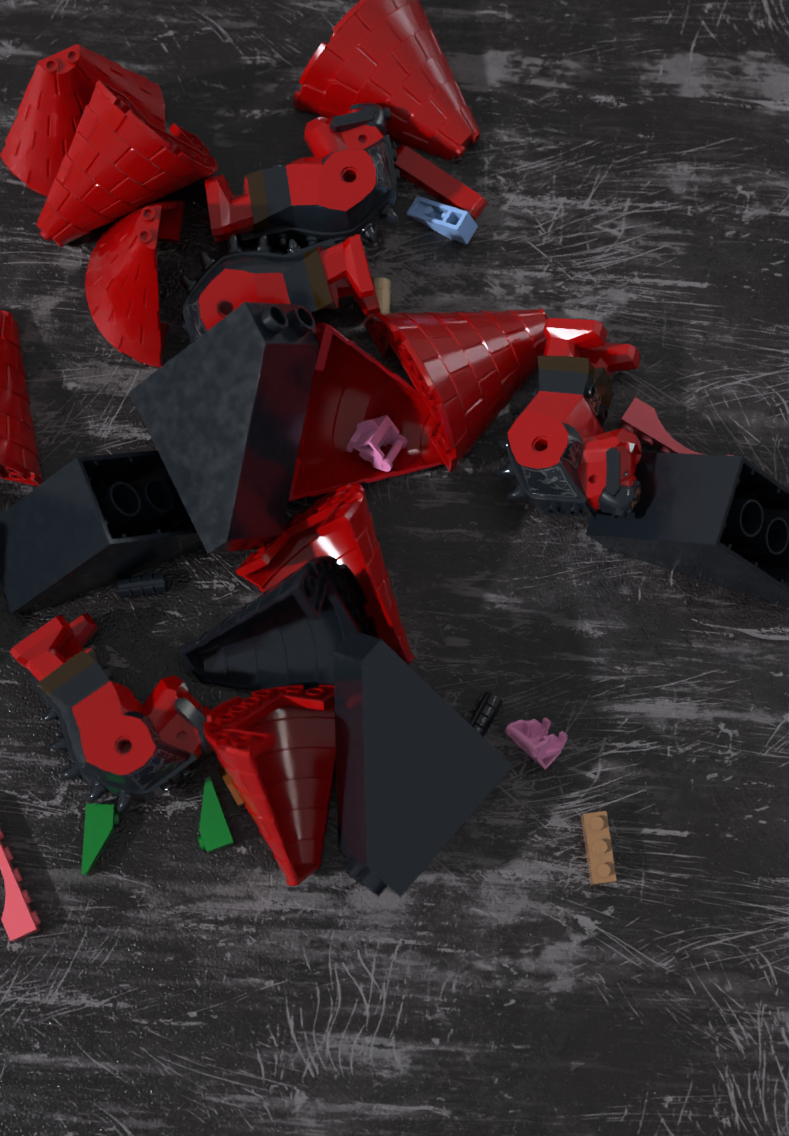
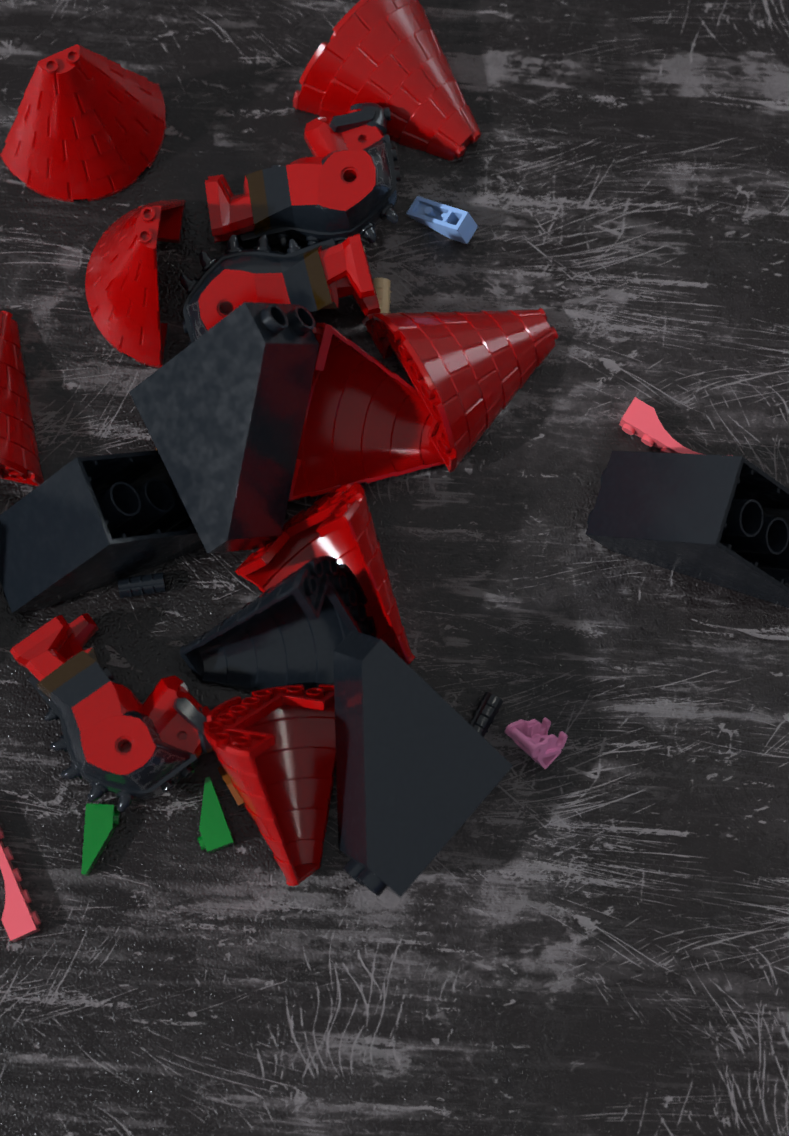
red cone [36,80,219,247] -> none
bright pink piece [347,415,408,472] -> none
red beam [393,144,488,221] -> none
piece [497,318,642,521] -> none
medium nougat brick [581,811,617,886] -> none

